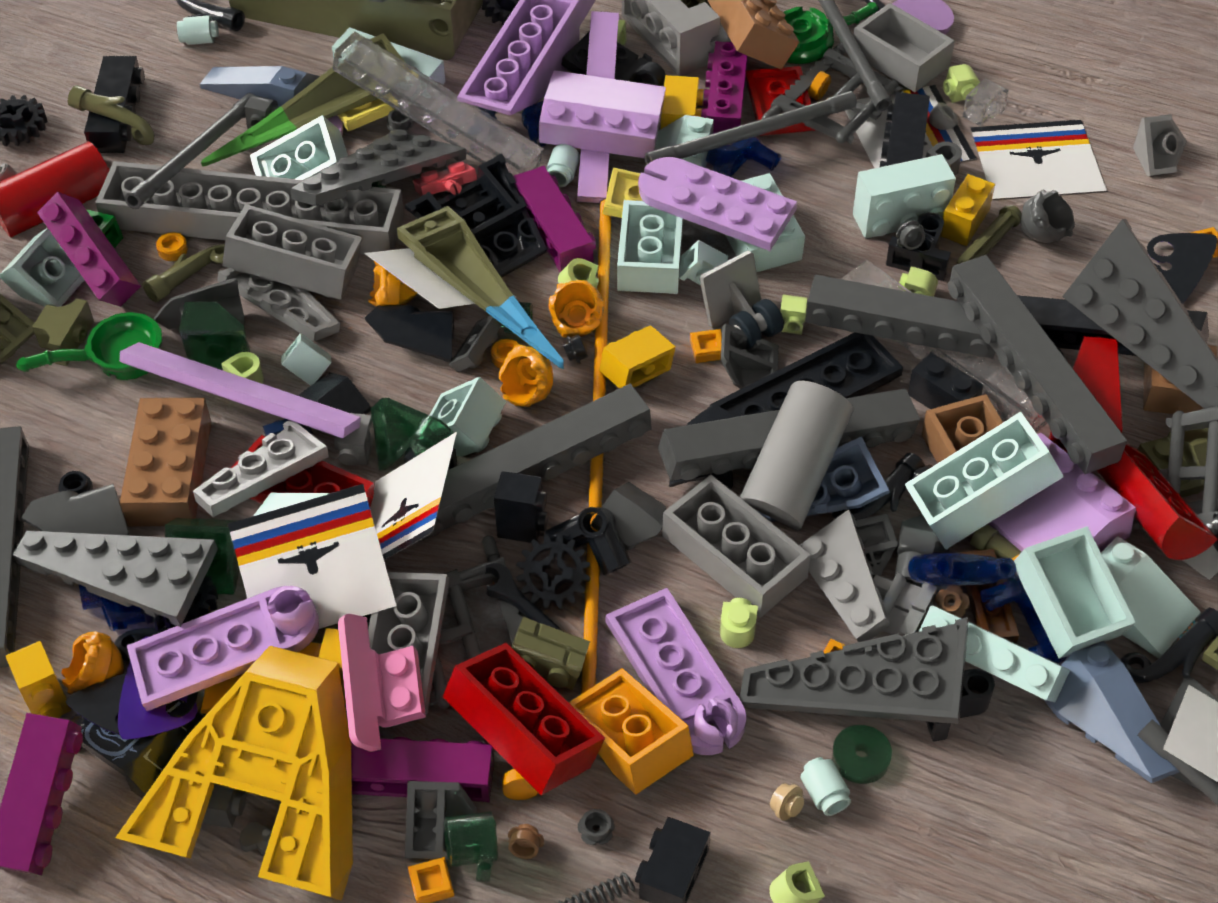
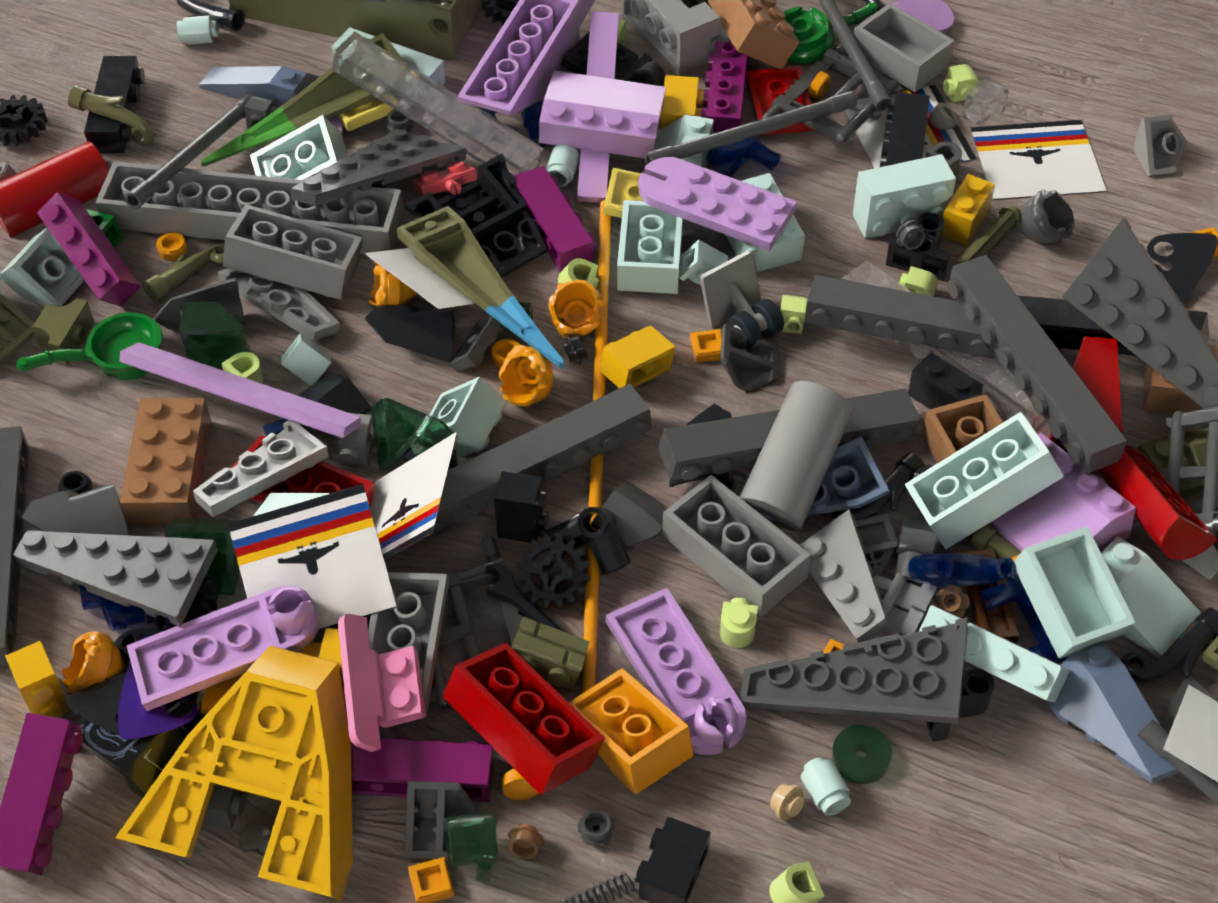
black plate [710,332,903,418] -> none

